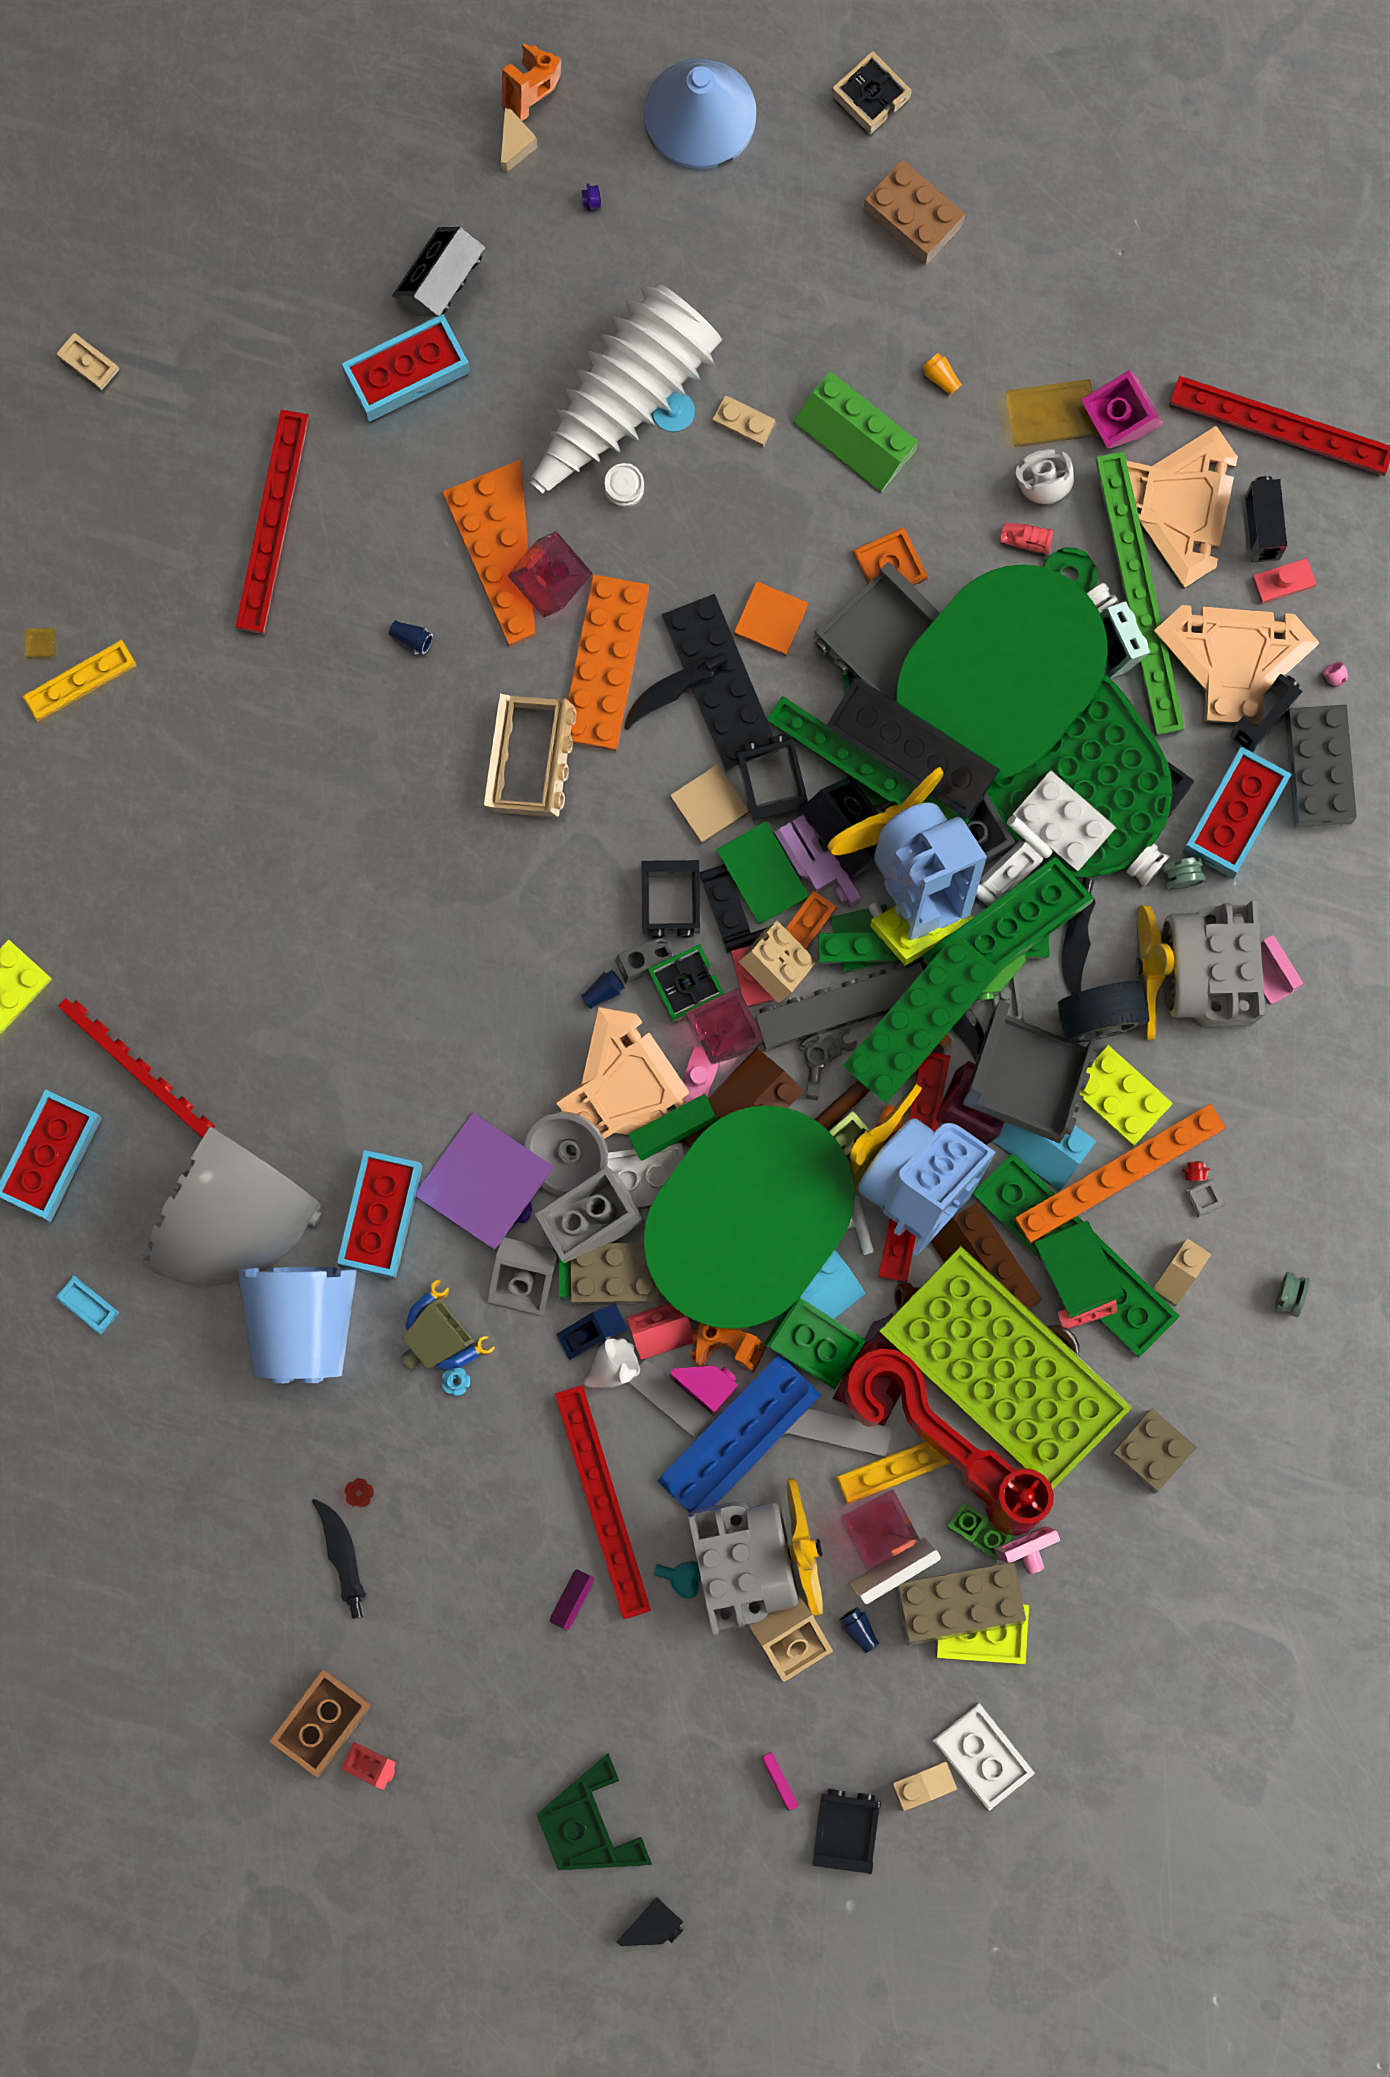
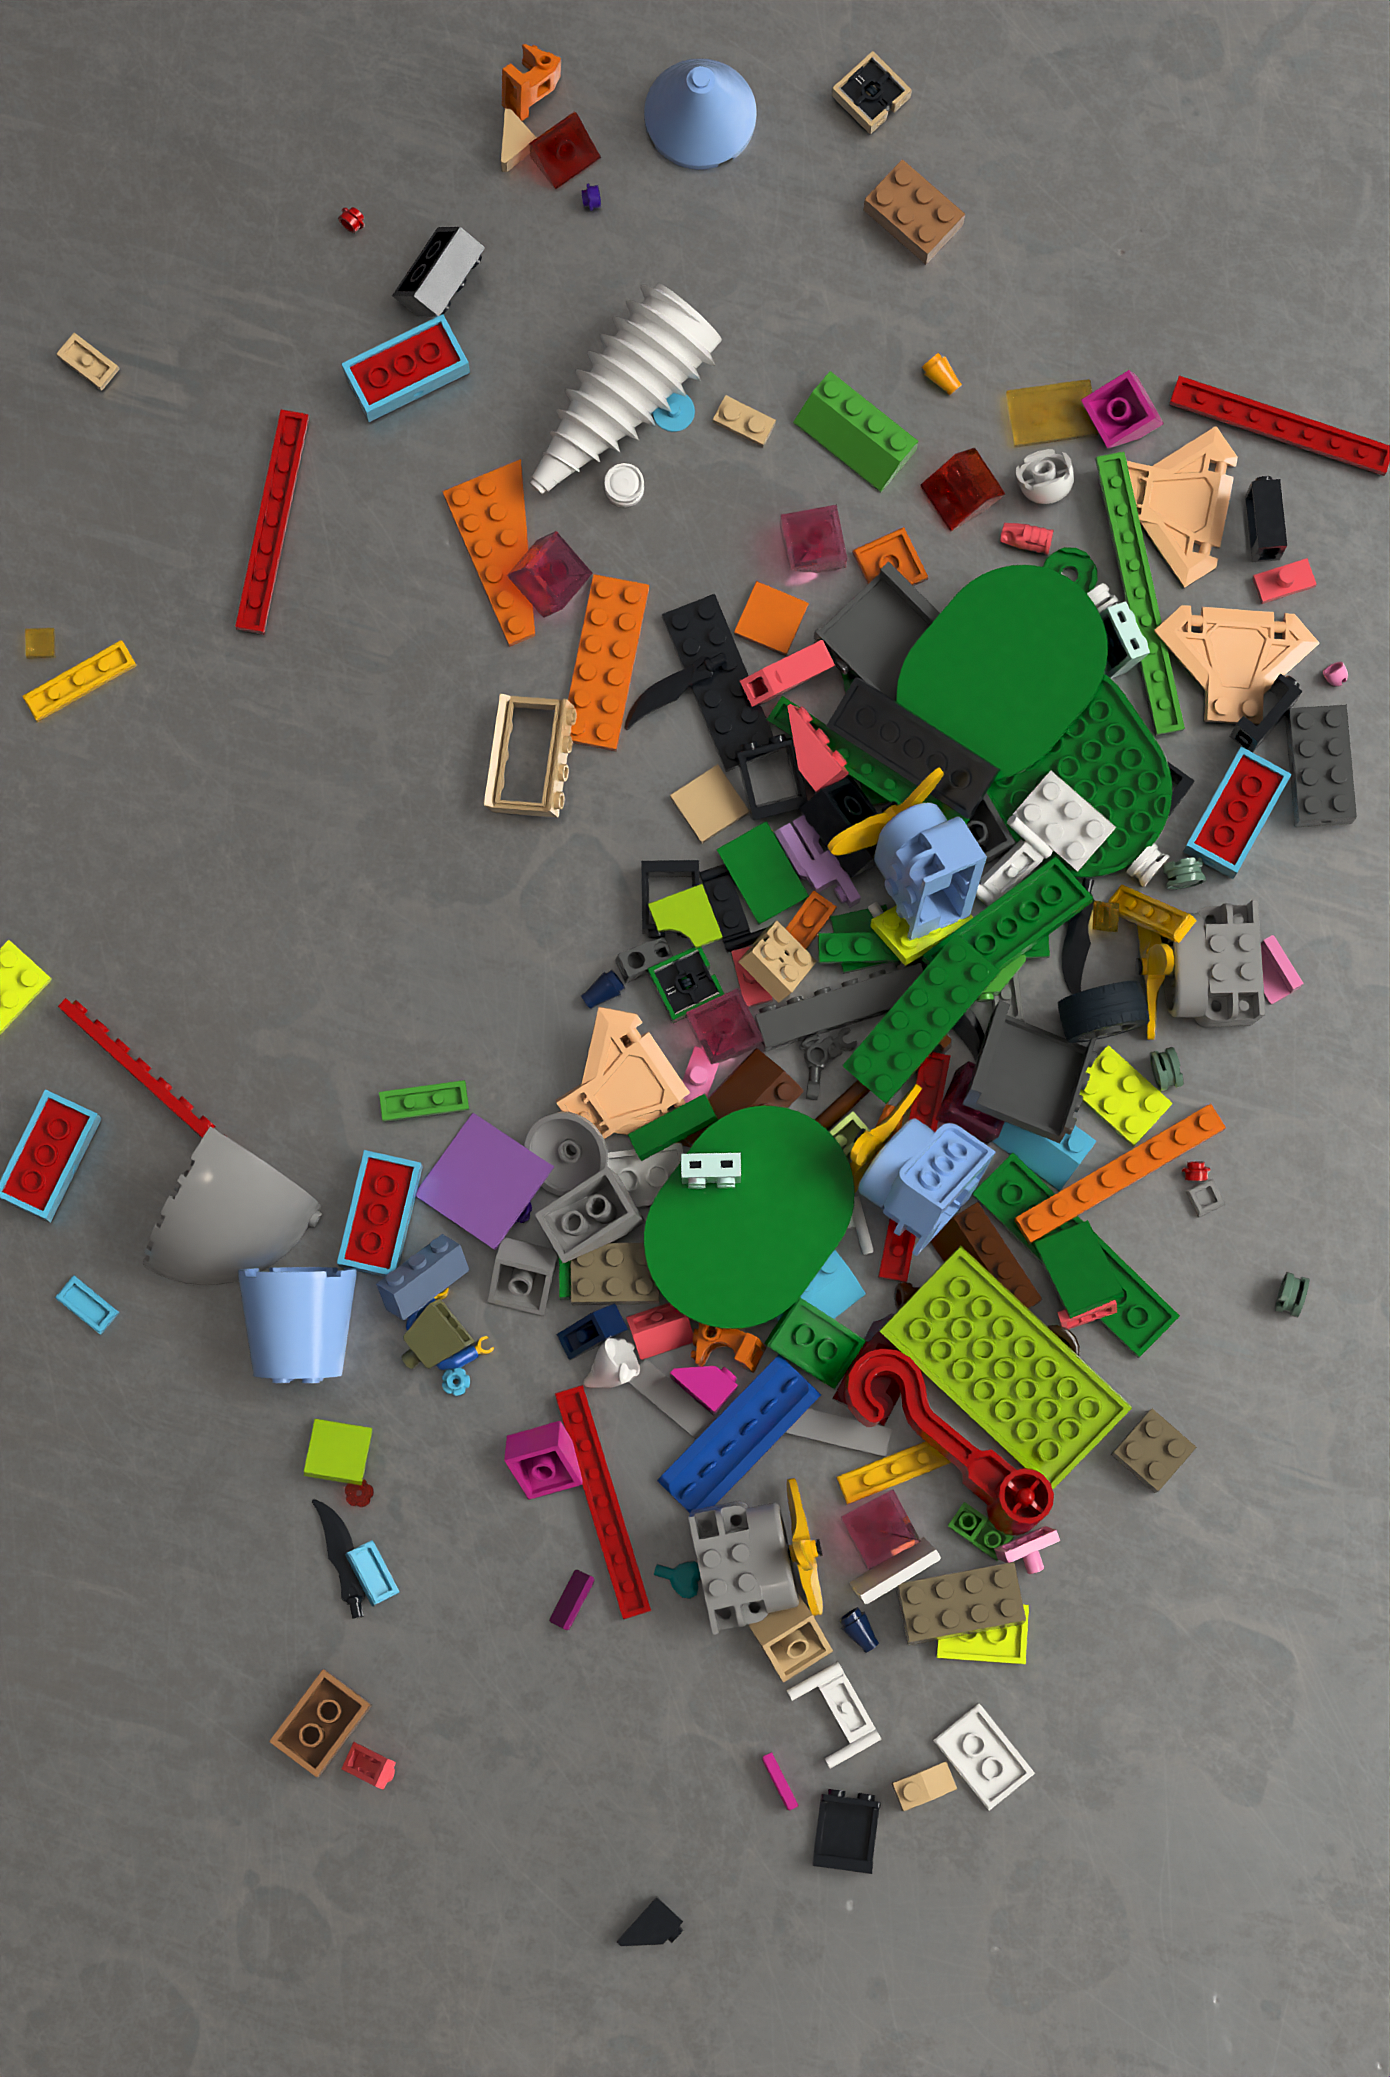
dark blue cone [389,620,433,654] -> none
dark green wing [536,1753,652,1870] -> none
tan slope [1153,1238,1212,1306] -> none
none -> lime tile [304,1419,372,1485]
none -> red plate [338,207,364,233]
none -> medium azure tile [345,1540,400,1607]
none -> sand blue brick [376,1234,469,1321]
none -> bright green plate [379,1080,469,1122]
none -> dark pink slope [504,1421,583,1500]
none -> clear red slope [529,111,601,189]
none -> lime tile [648,884,723,949]
none -> light aqua piece [681,1153,741,1189]
none -> coral slope [740,640,835,707]
none -> clear pink slope [780,504,847,573]
none -> coral slope [787,704,849,793]
none -> white plate [787,1661,882,1769]
none -> clear red slope [920,448,1005,531]
none -> clear yellow tile [1092,900,1119,932]
none -> yellow tile [1104,884,1197,943]
none -> sand green wheel [1150,1047,1184,1092]

